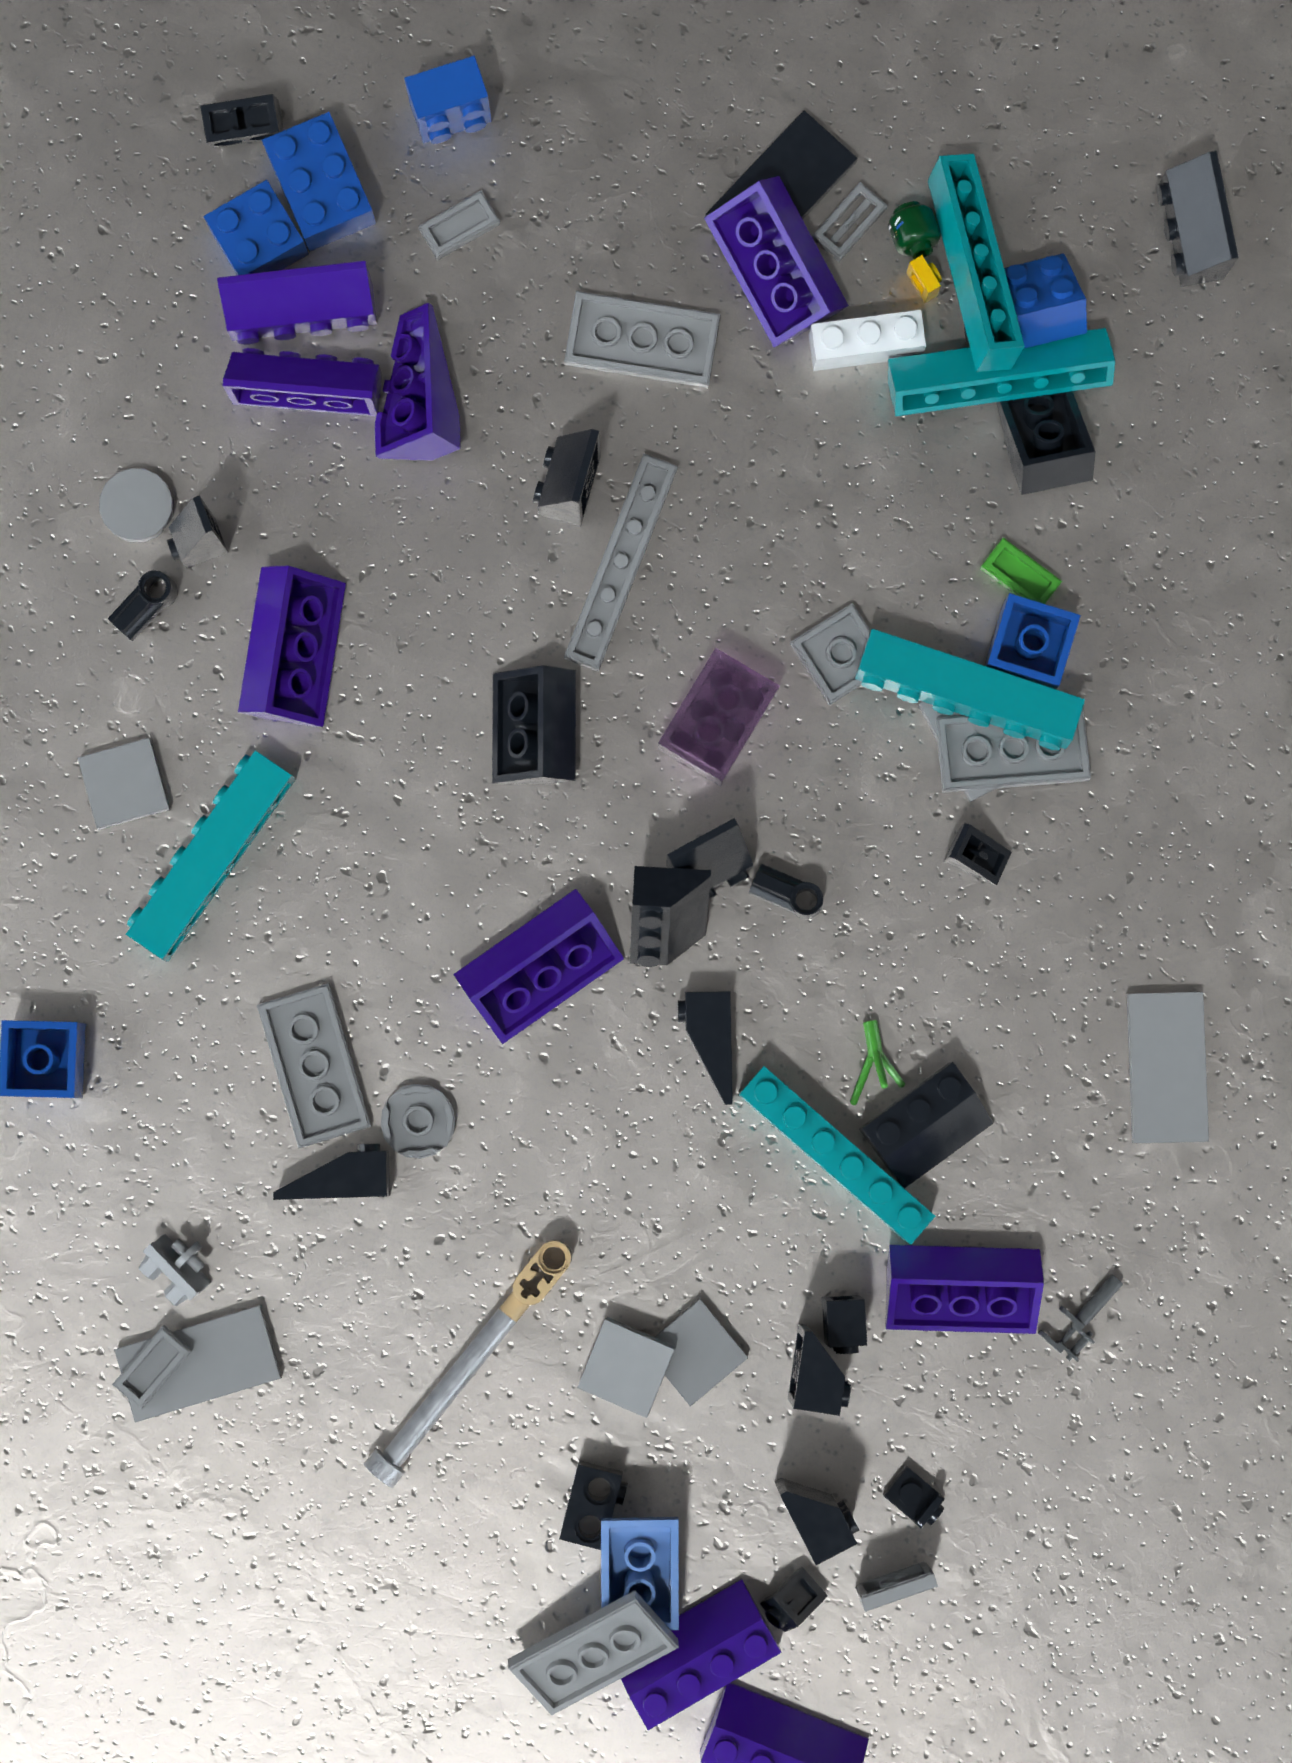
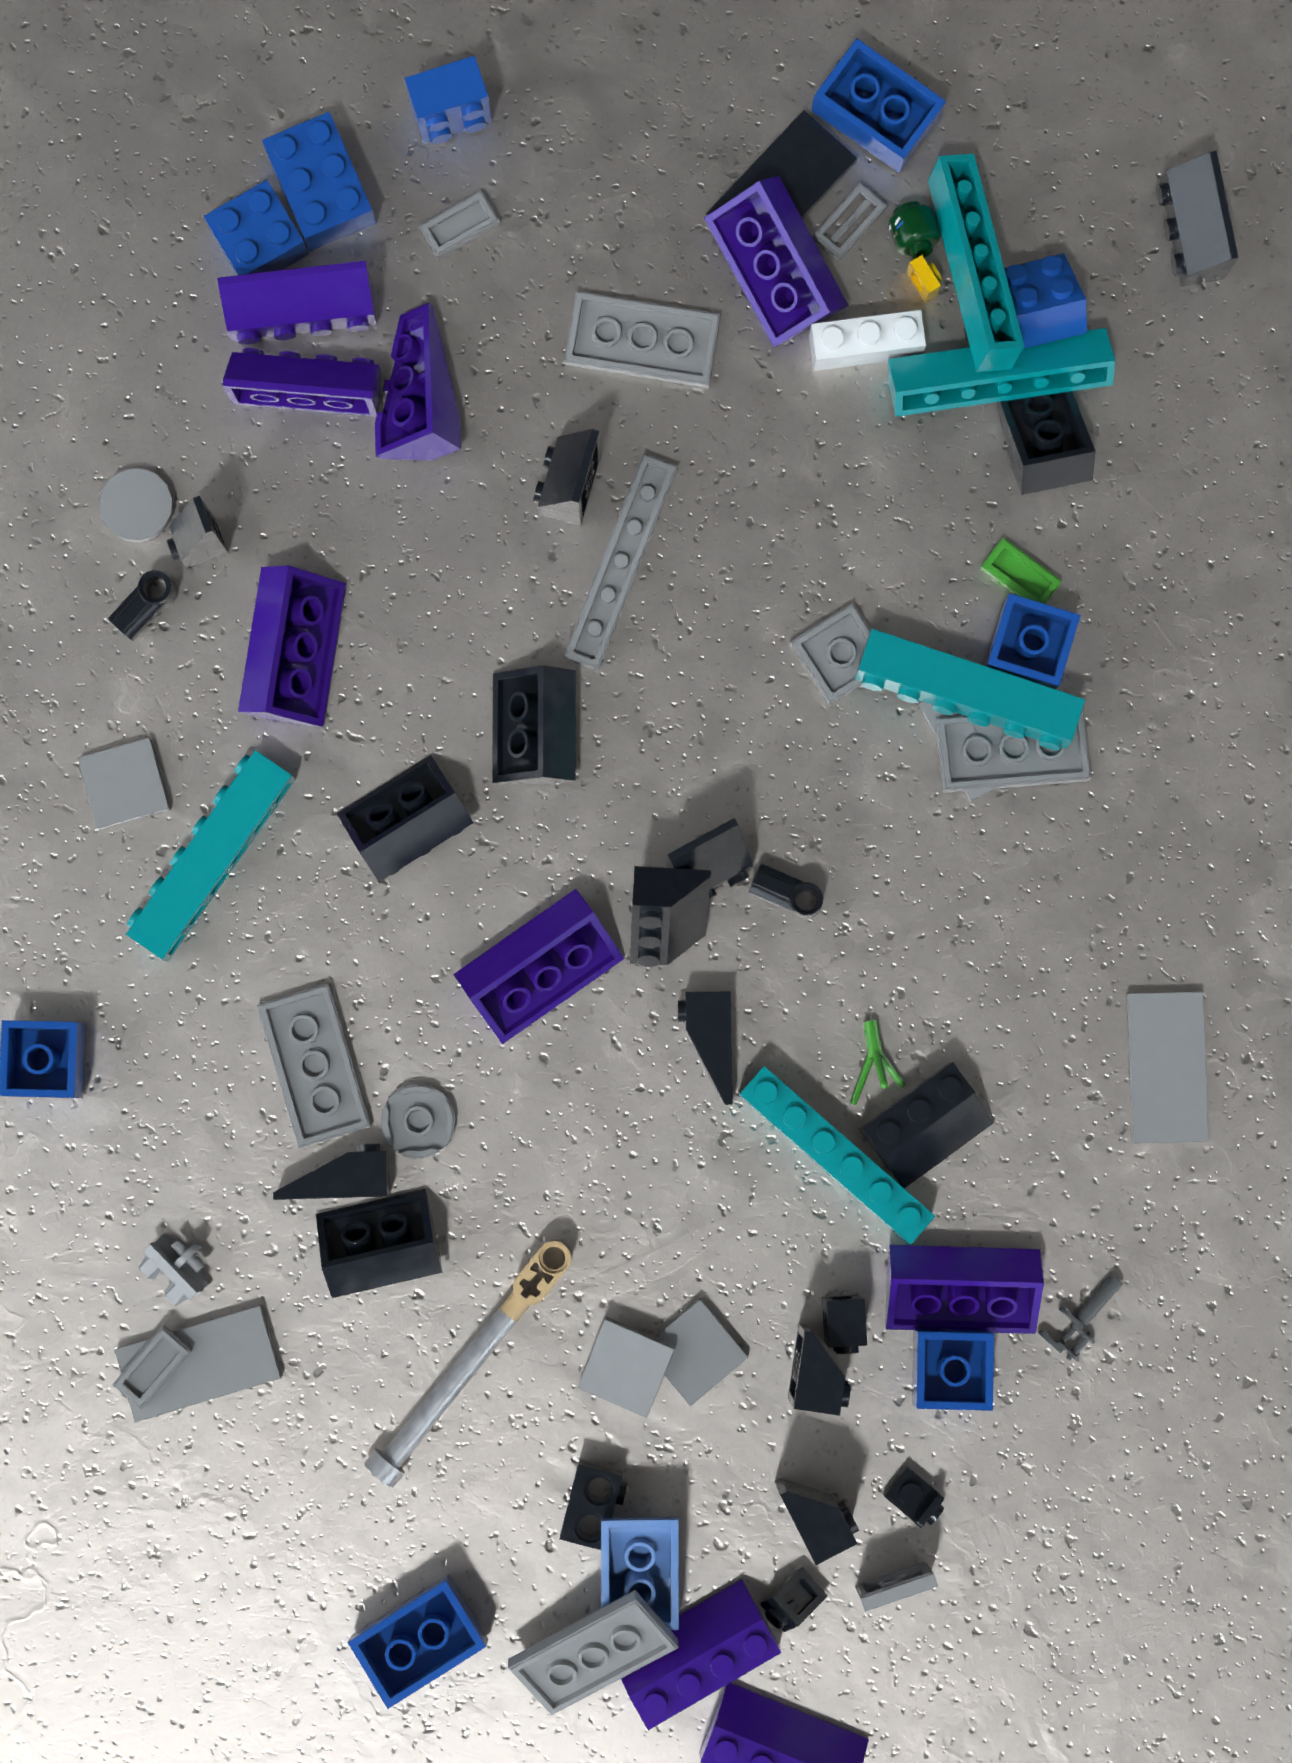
black brick [200,94,284,148] -> none
clear purple brick [658,648,780,787] -> none
black slope [944,823,1012,885] -> none
none -> black slope [316,1189,443,1298]
none -> black slope [337,755,474,882]
none -> blue brick [347,1574,488,1709]
none -> blue brick [811,38,946,173]
none -> blue brick [912,1329,994,1411]

